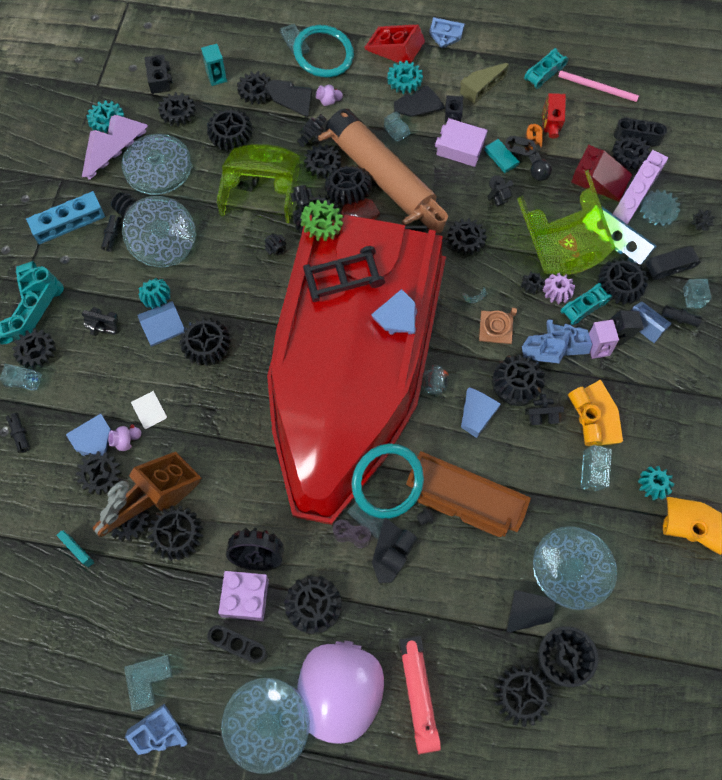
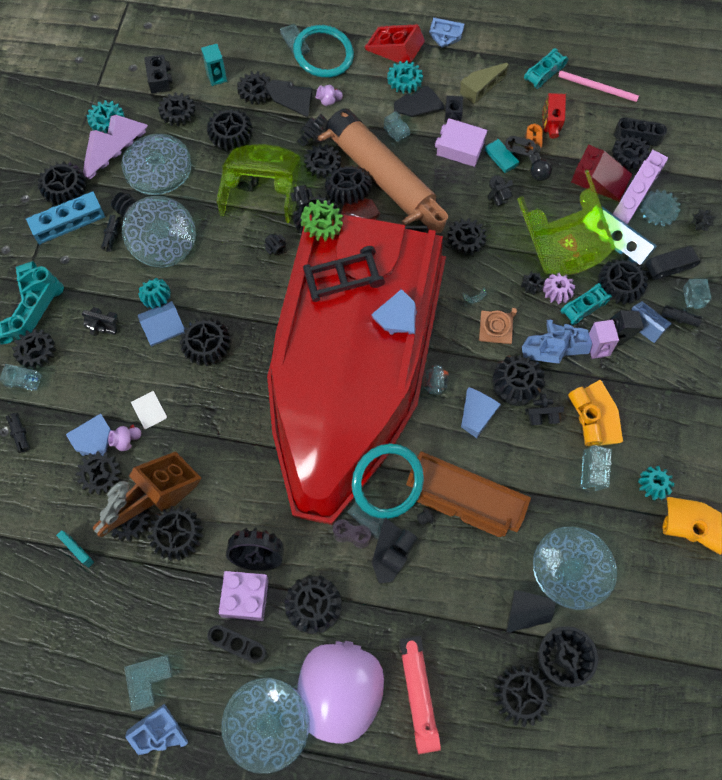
none -> black gear [38,161,87,206]

